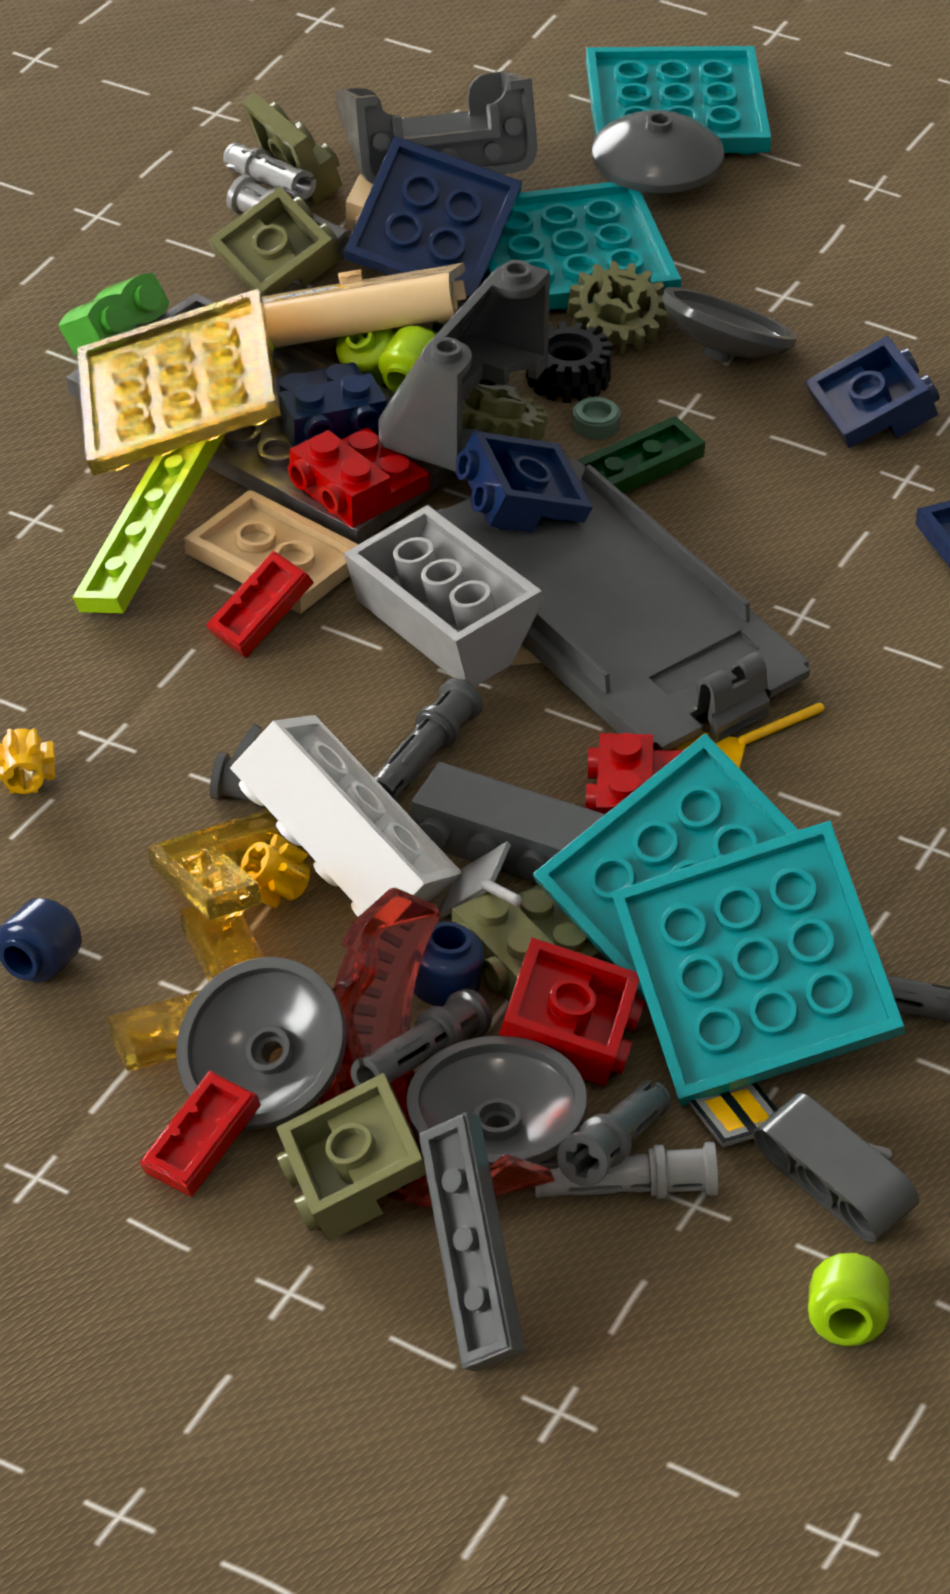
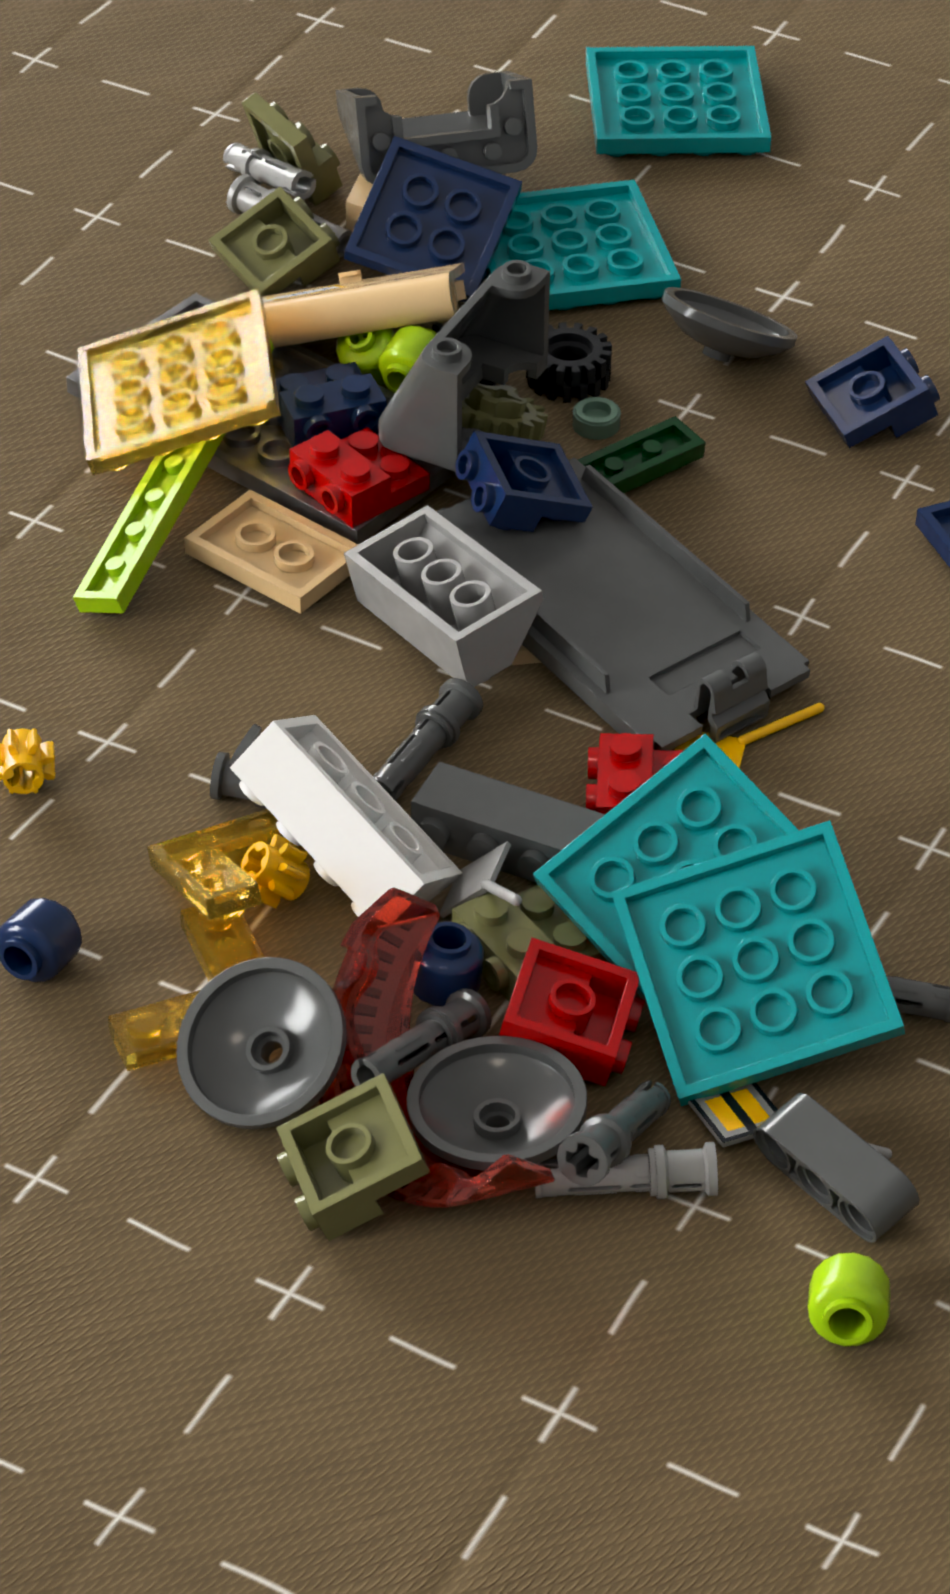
bright green brick [58,273,170,355] -> none
red plate [140,1071,261,1198] -> none
red plate [206,550,314,658] -> none
dark grey tile [419,1112,525,1372] -> none
olive gear [567,261,668,354] -> none
dark grey dish [592,110,724,193] -> none

